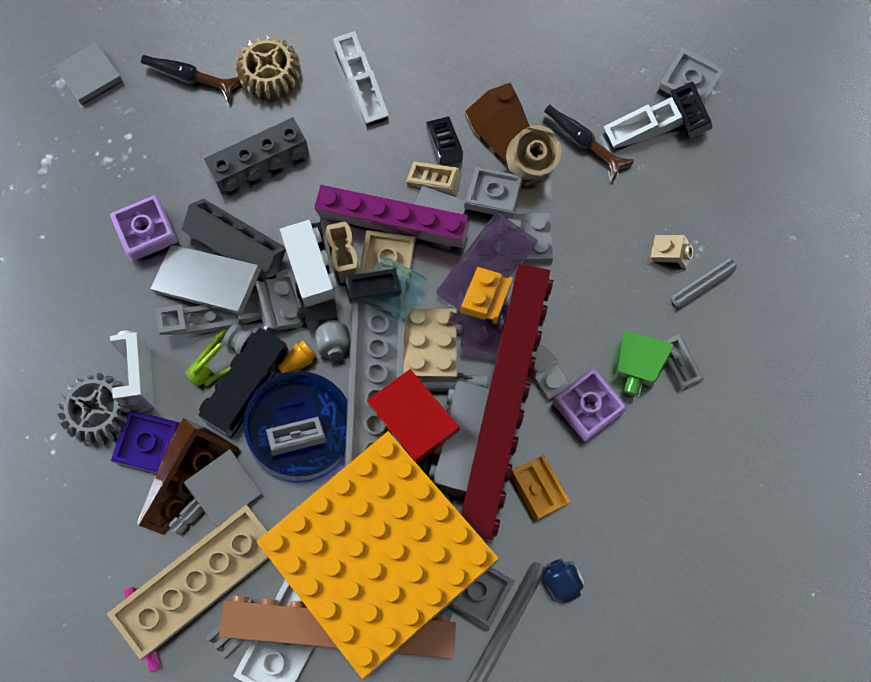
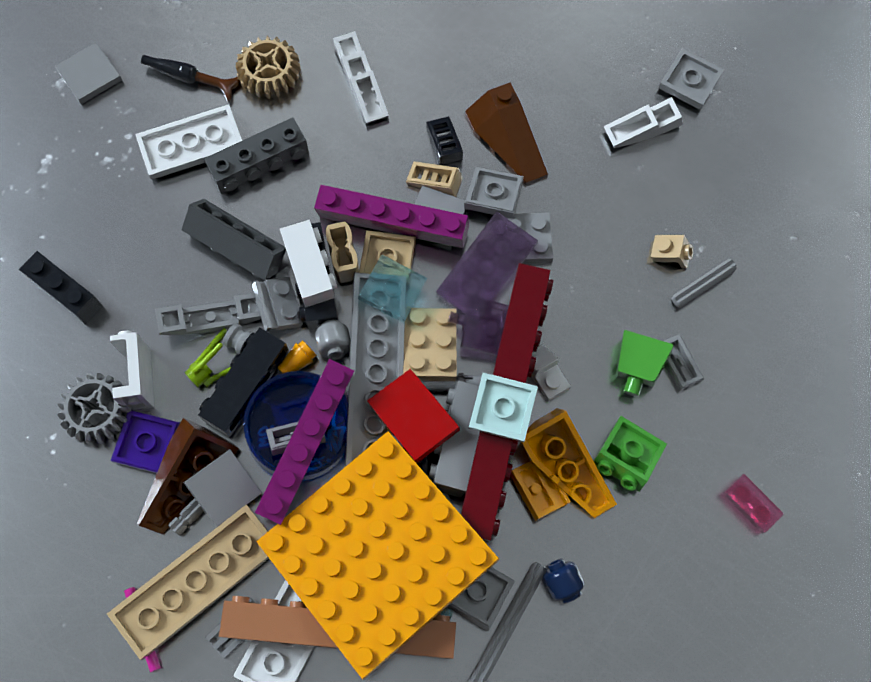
lavender brick [110,195,178,261] -> none
light grey tile [150,245,261,315] -> none
black tile [344,268,402,304] -> none
light orange plate [460,267,513,324] -> none
tan brick [506,125,562,180] -> none
black piece [544,104,634,180] -> none
lavender brick [552,368,627,442] -> none
black slope [670,81,713,138] -> none
none -> black brick [19,251,103,325]
none -> white plate [135,104,242,180]
none -> magenta brick [255,359,354,525]
none -> light aqua plate [469,373,538,443]
none -> light orange wedge [521,408,617,518]
none -> bright green plate [594,416,667,492]
none -> clear pink plate [723,474,784,534]

